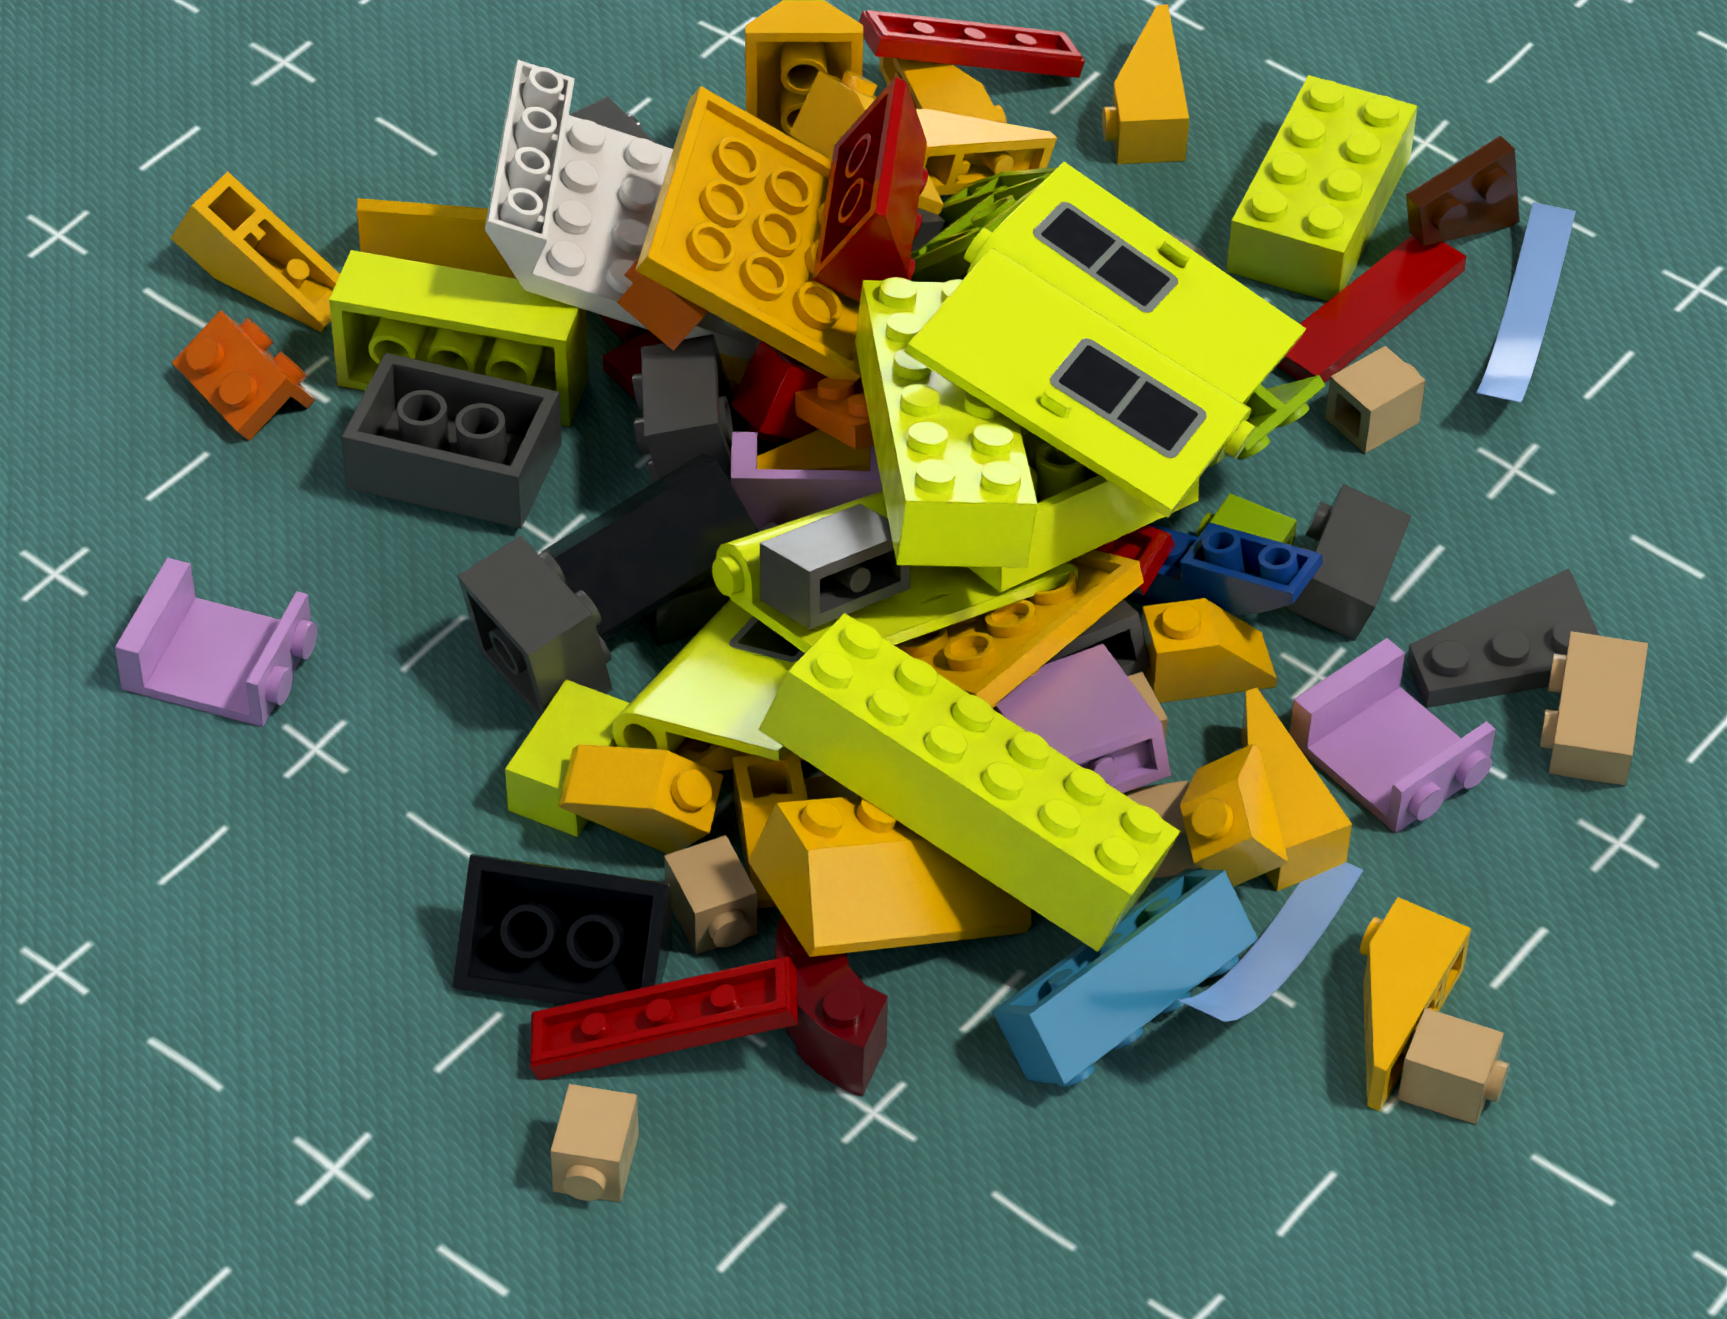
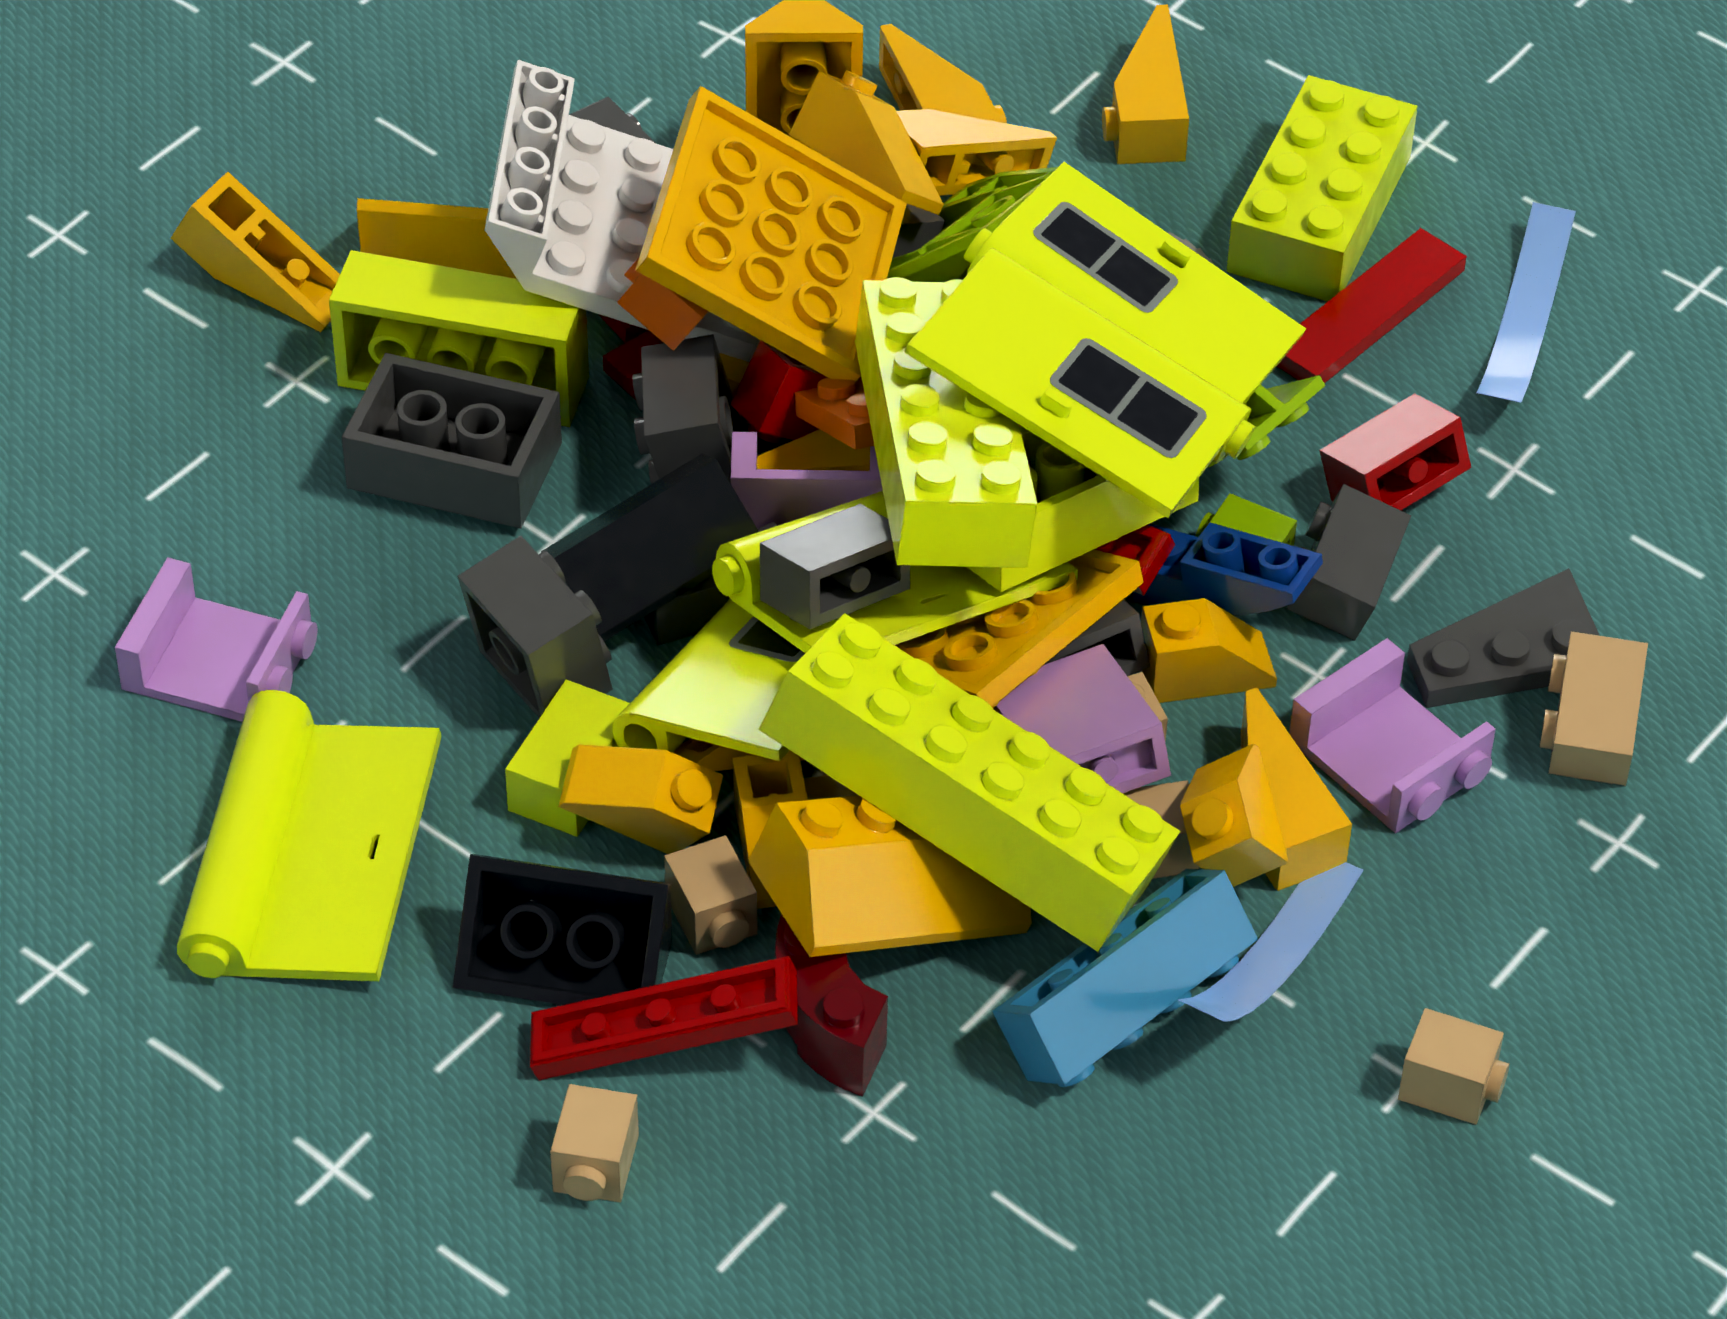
orange bracket [172,310,315,441] -> none
red slope [813,77,928,302] -> none
red tile [859,10,1085,78] -> none
tan brick [1325,346,1426,454] -> none
yellow slope [1359,897,1471,1112] -> none
reddish brown wing [1406,135,1520,246] -> none
none -> neon yellow door [177,690,442,982]
none -> red brick [1319,393,1471,510]

